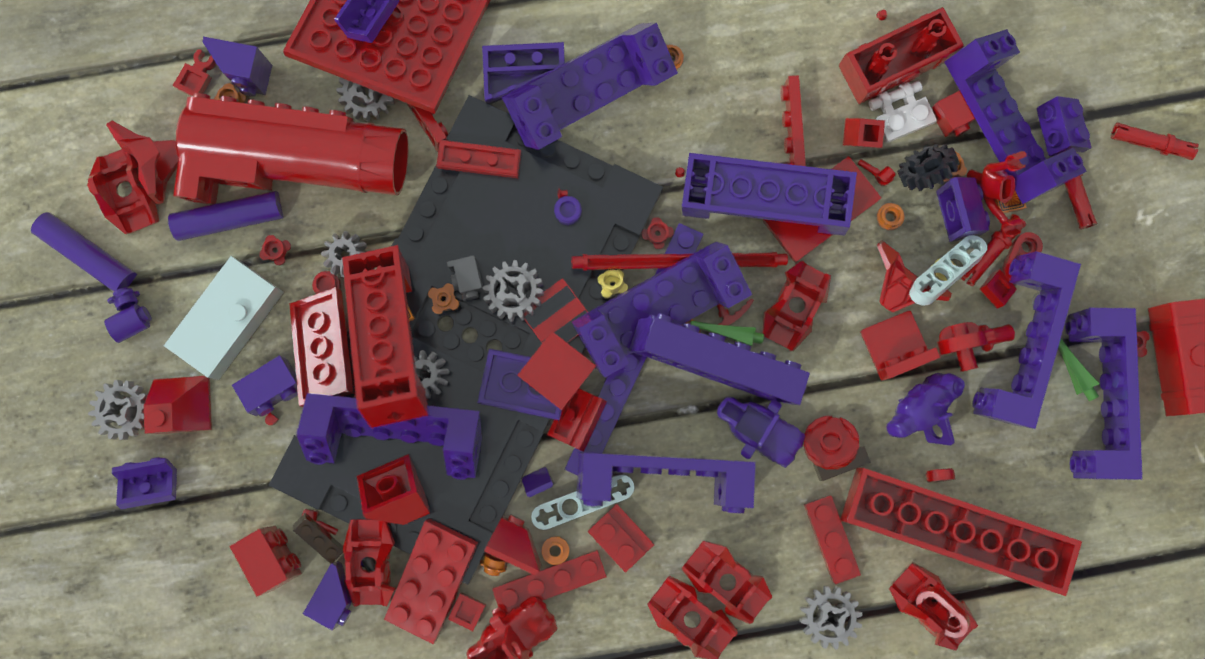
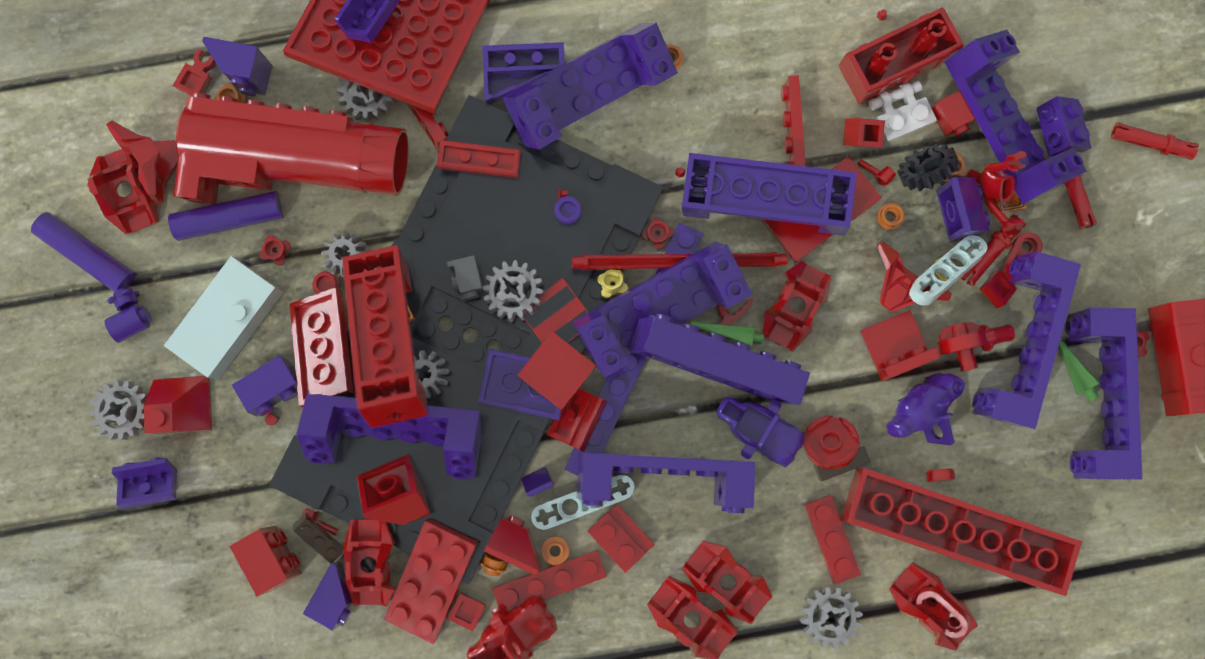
orange plate [428,283,459,314] -> none

